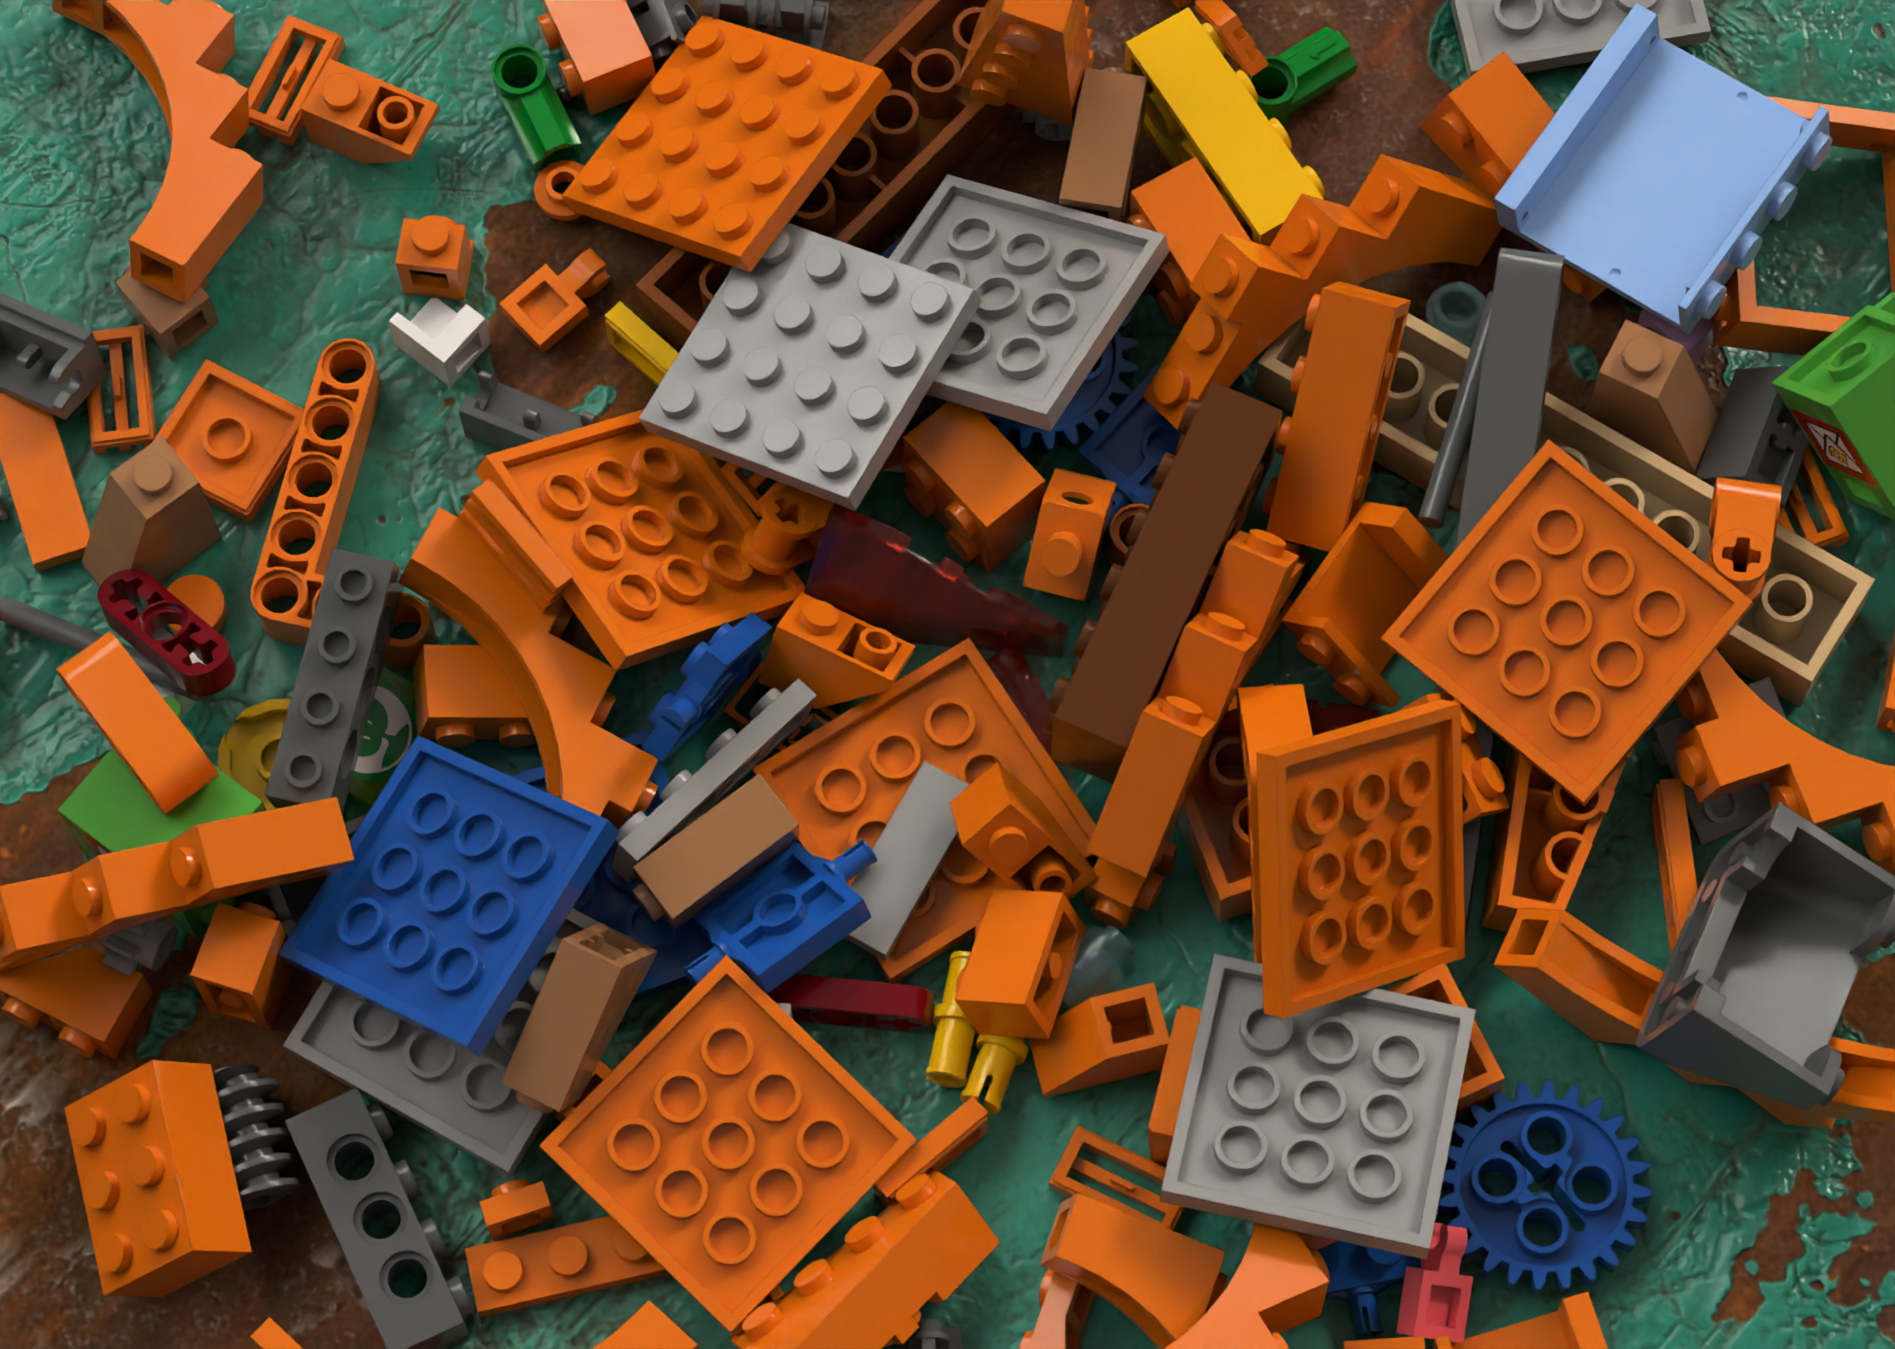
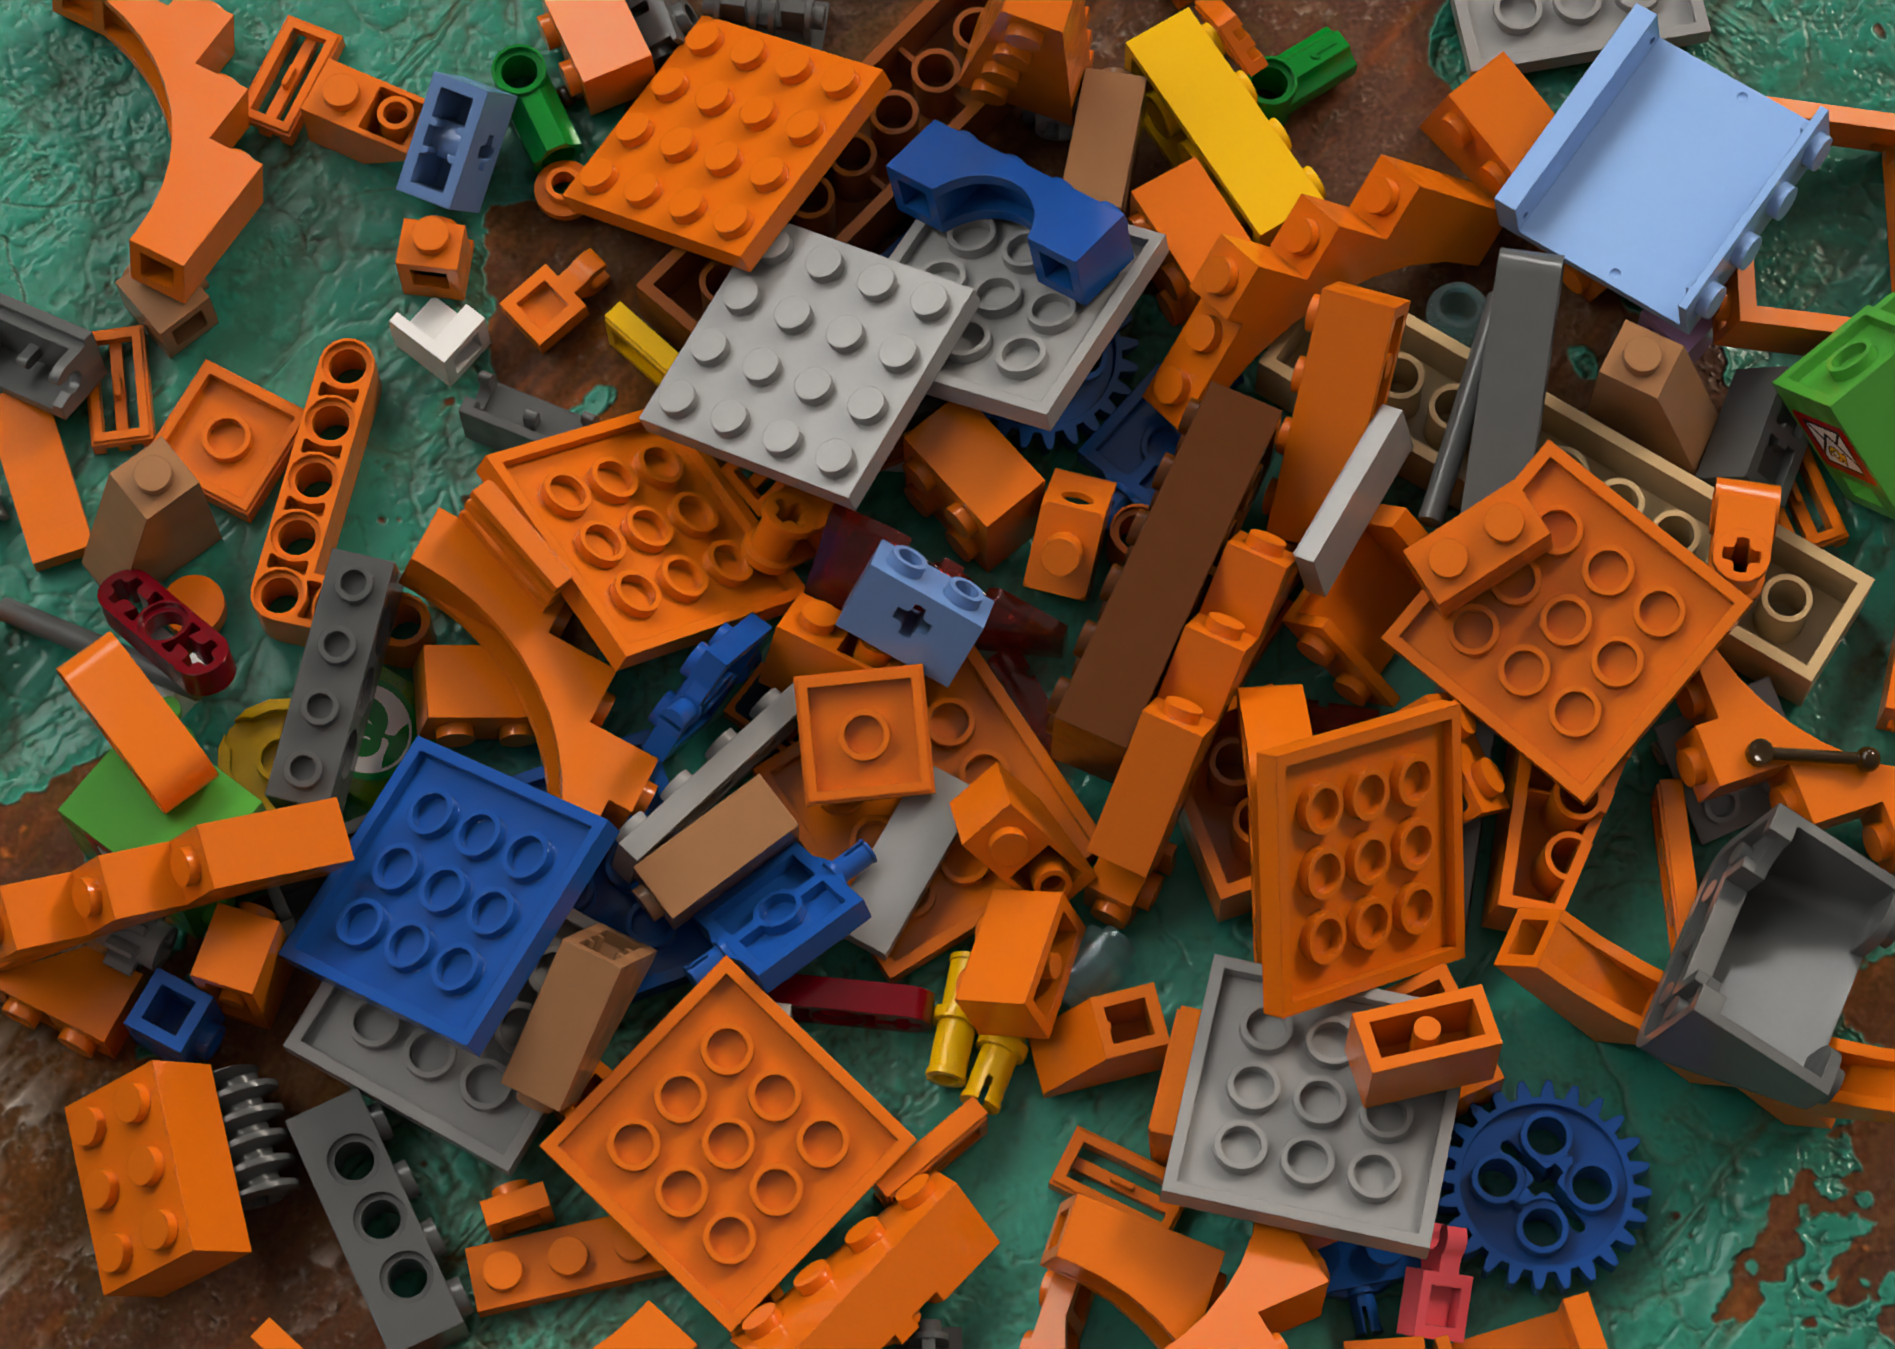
none -> blue brick [124,967,226,1063]
none -> medium blue brick [396,71,518,213]
none -> orange tile [793,663,936,807]
none -> medium blue brick [835,538,995,688]
none -> blue arch [886,119,1134,306]
none -> light grey tile [1293,404,1413,597]
none -> orange brick [1344,984,1503,1109]
none -> orange brick [1403,479,1553,619]
none -> dark brown hinge [1745,738,1881,772]

